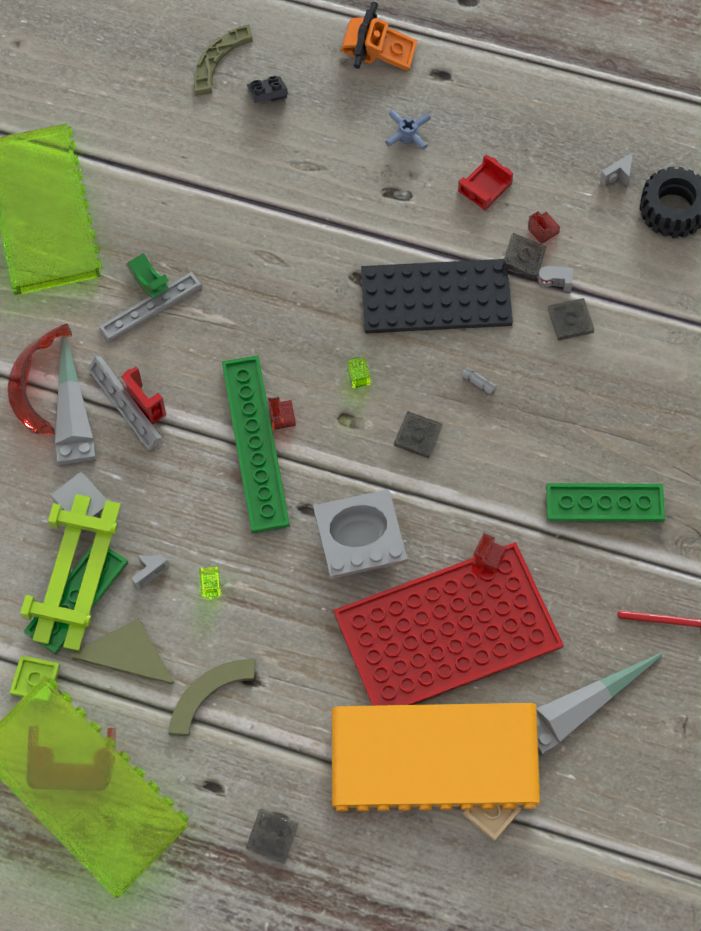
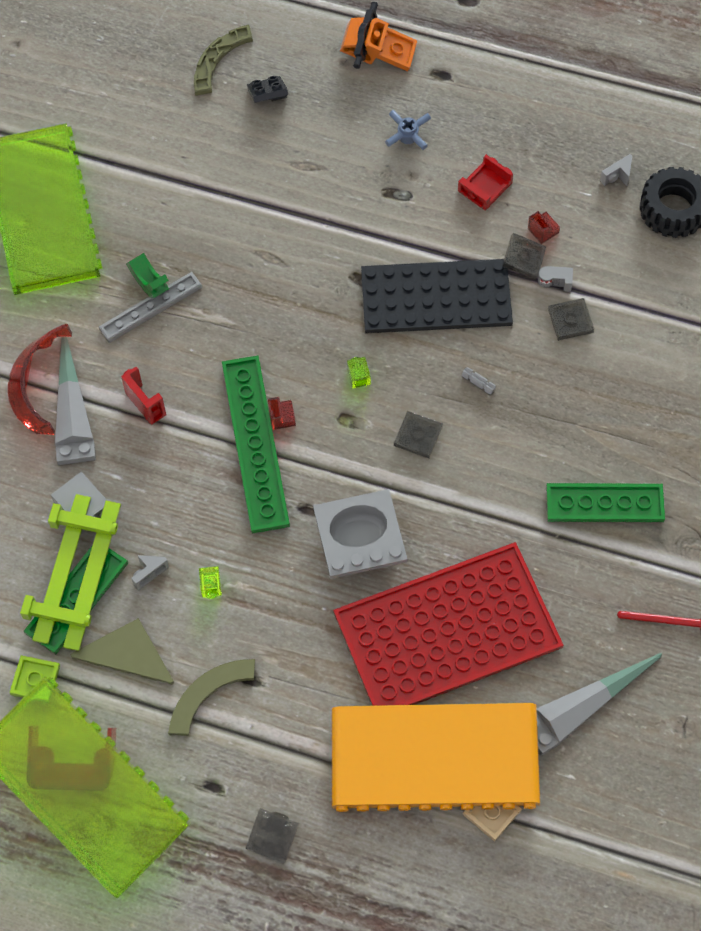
light grey tile [88,356,162,451] -> none
clear red piece [472,533,506,572] -> none

